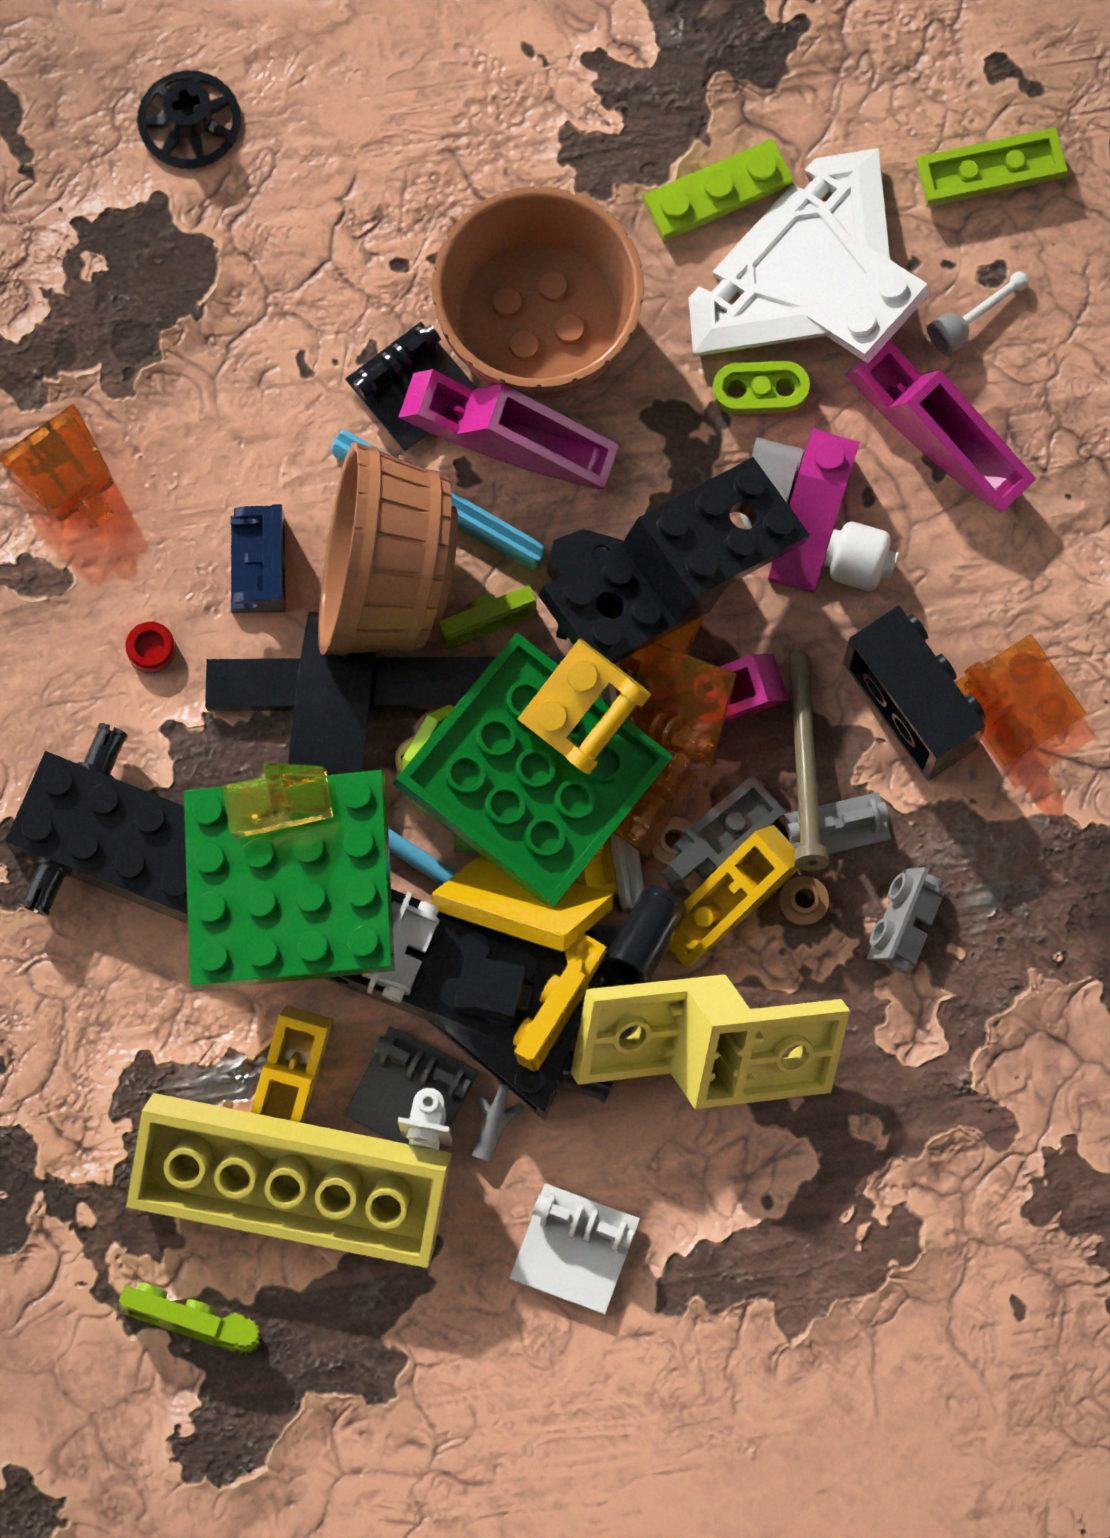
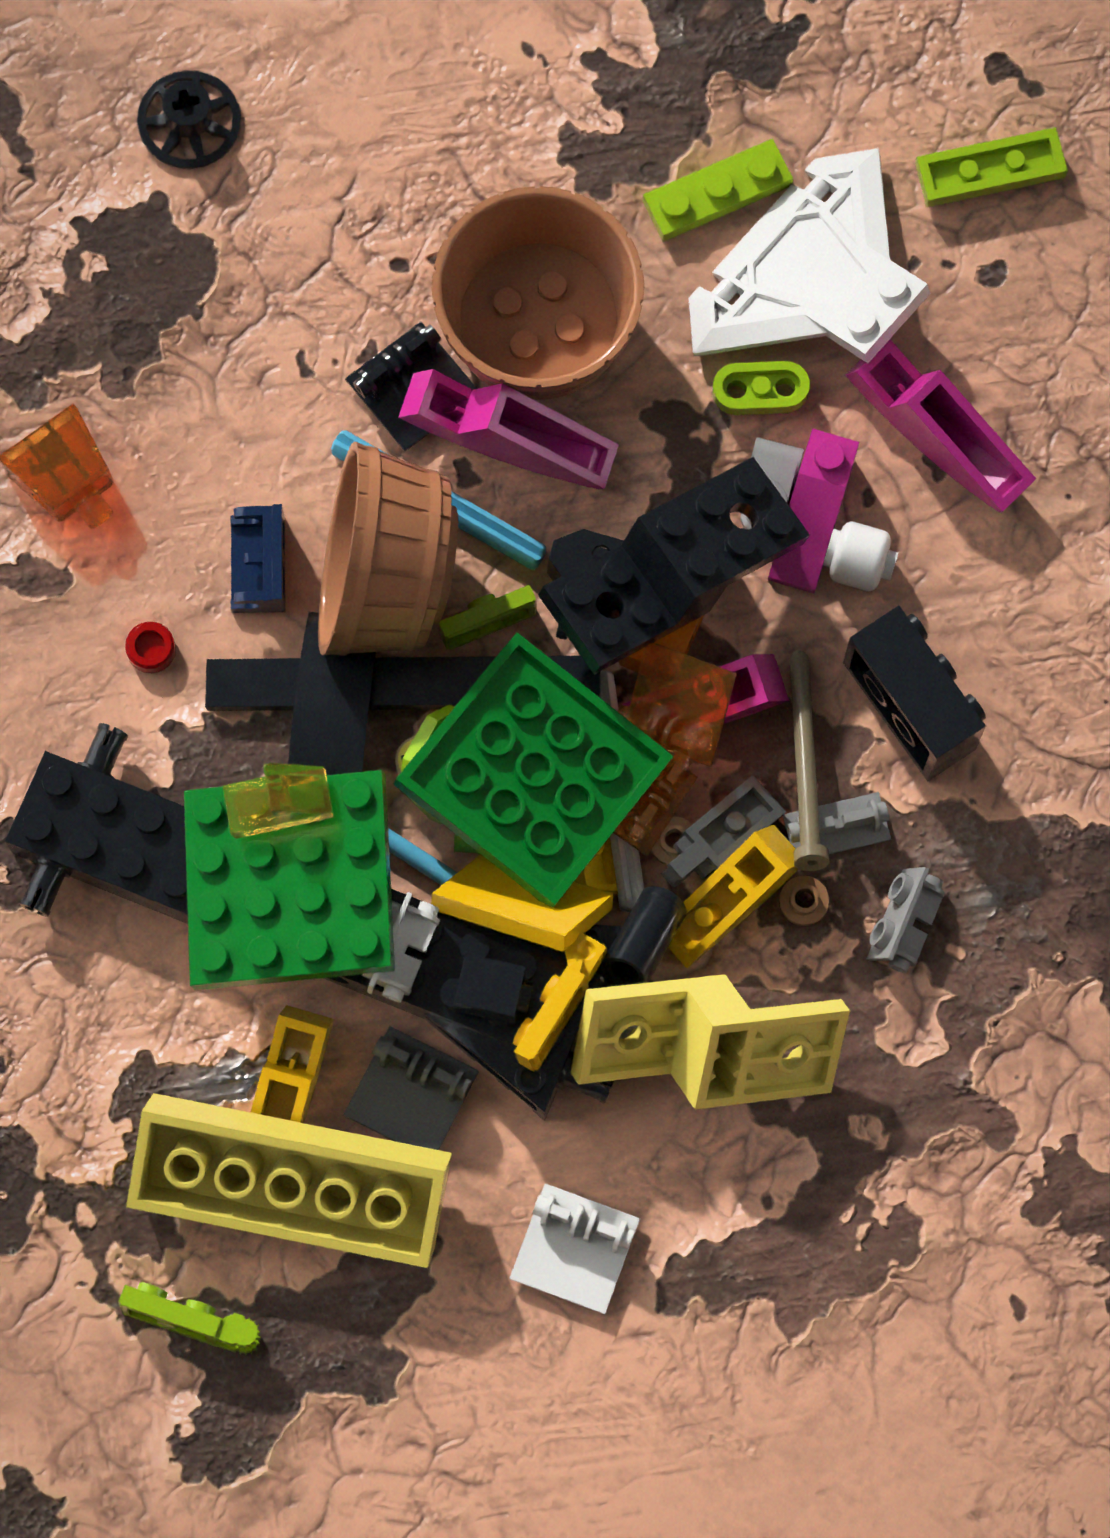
white hinge [398,1088,452,1150] -> none
light grey bar [472,1084,525,1162] -> none
yellow plate [518,638,651,775] -> none
light grey hinge [927,272,1029,356] -> none
clear orange hinge [955,634,1087,767] -> none

